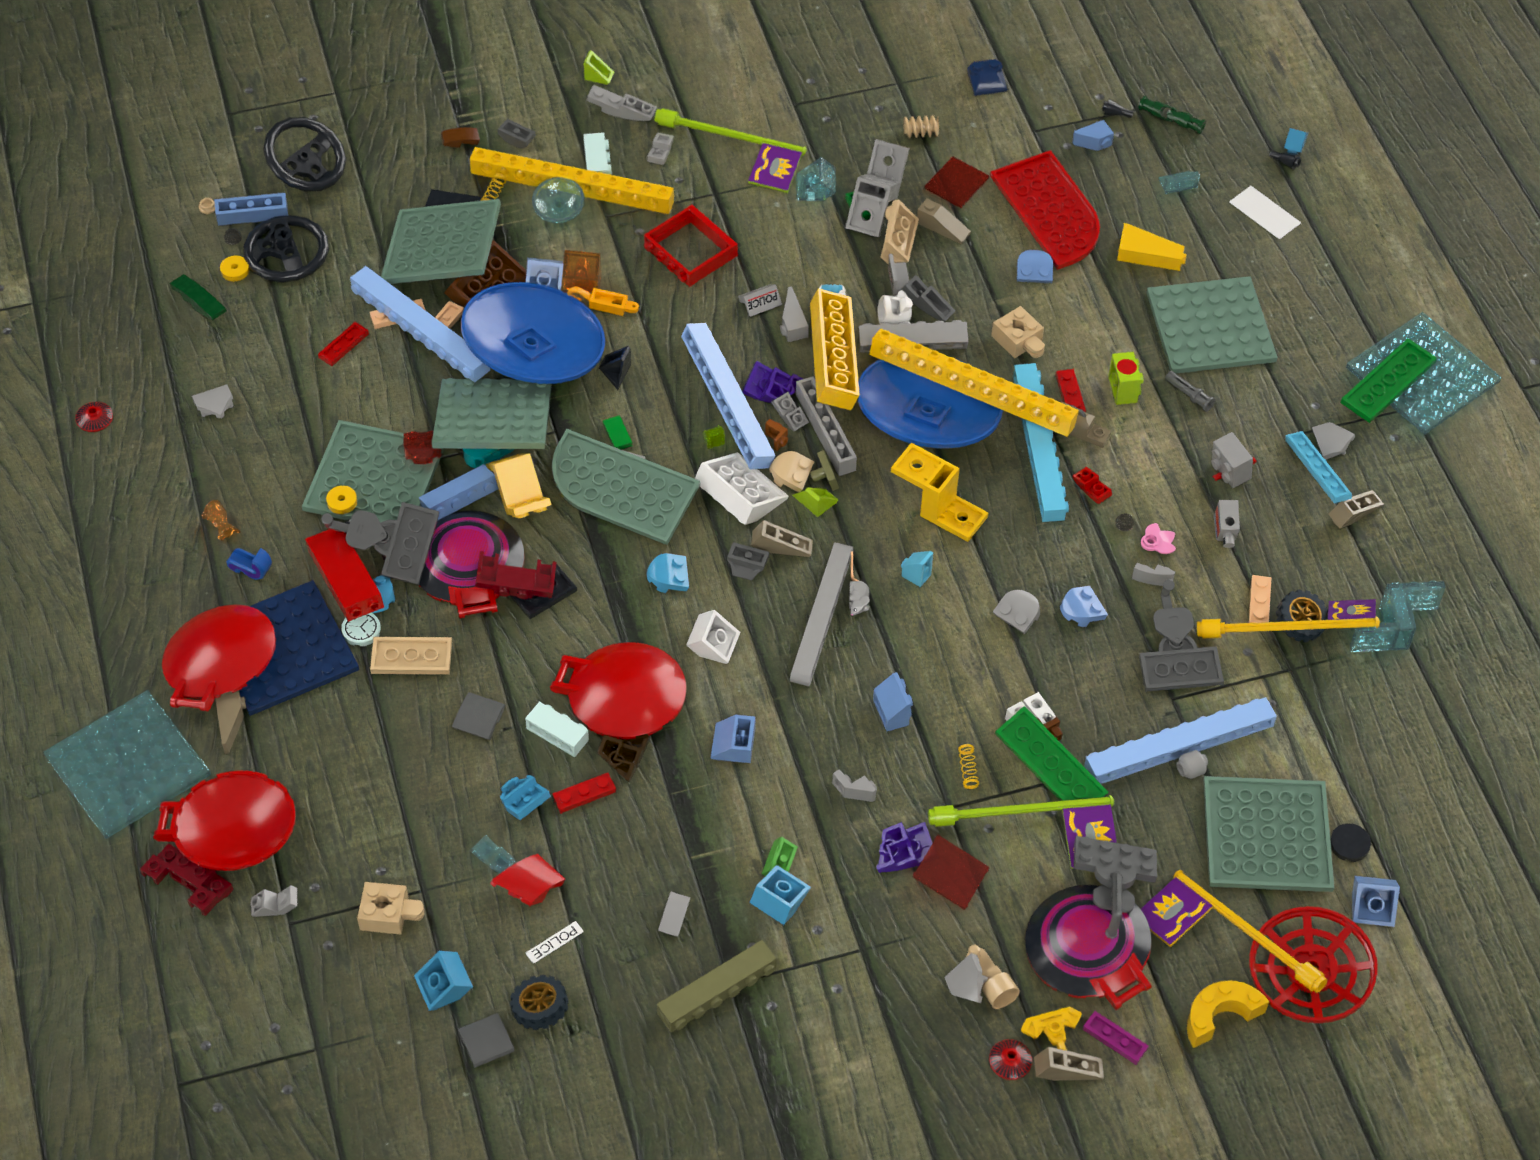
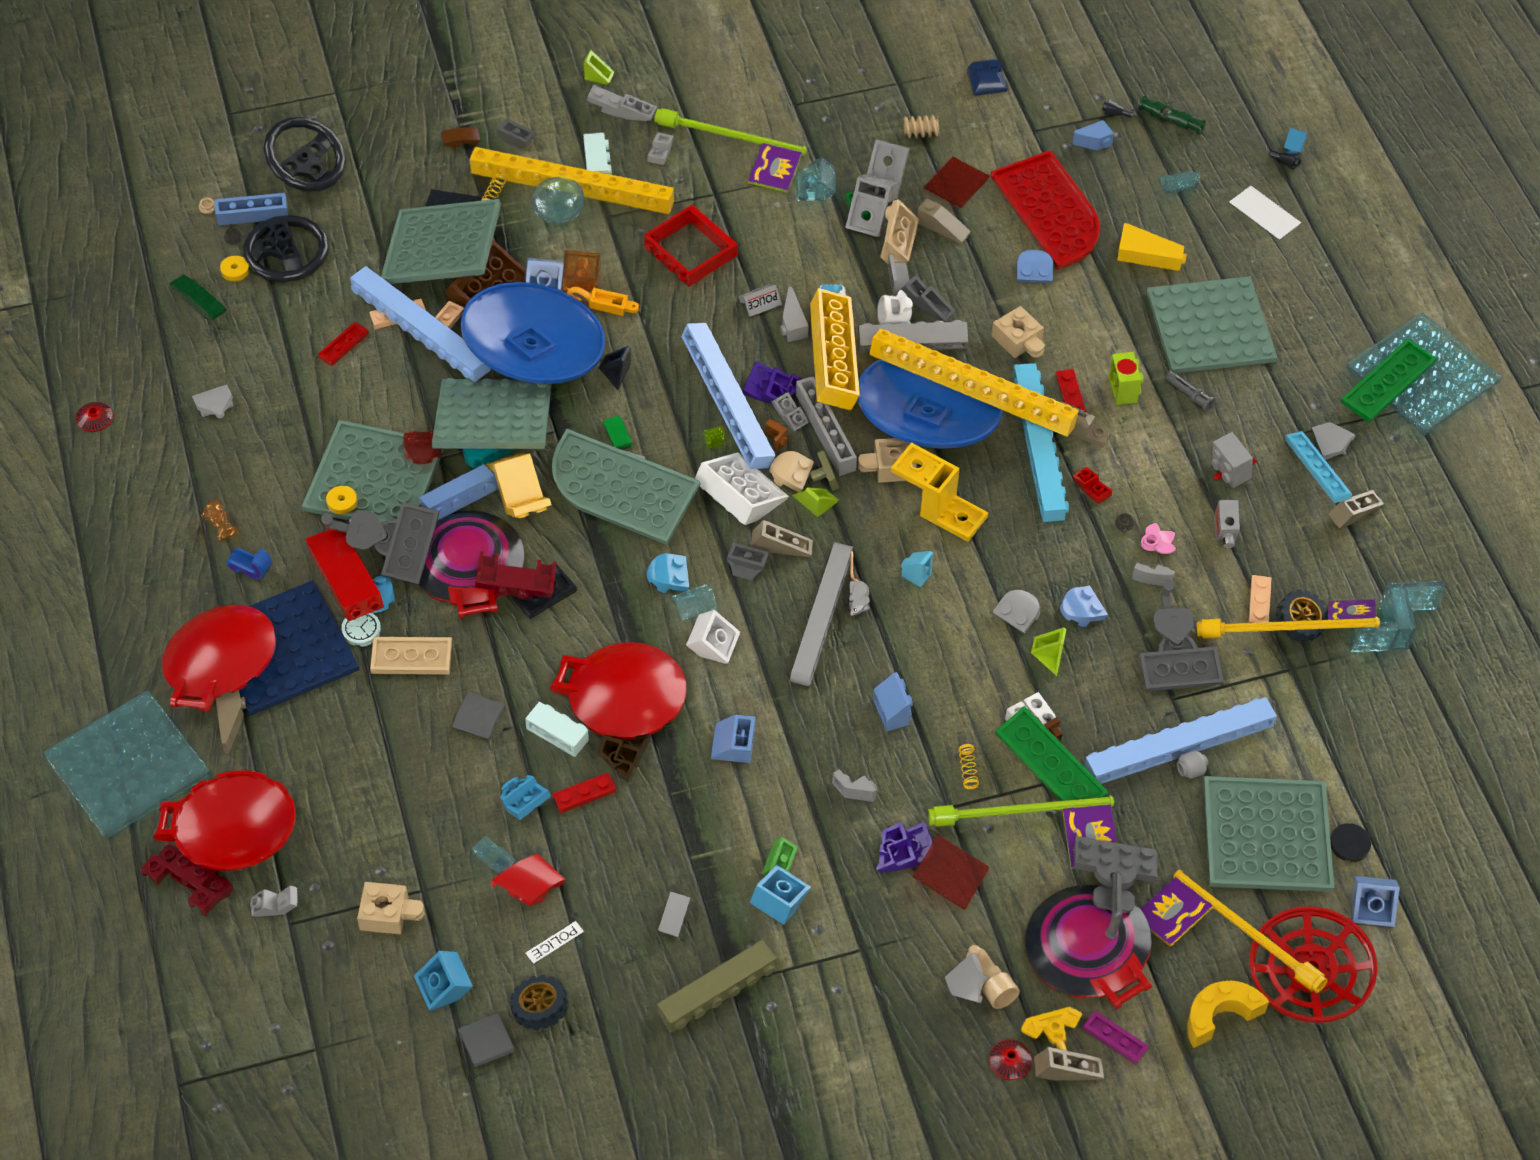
none -> clear light blue panel [671,584,718,621]
none -> tan brick [858,438,917,483]
none -> lime slope [1031,628,1066,676]

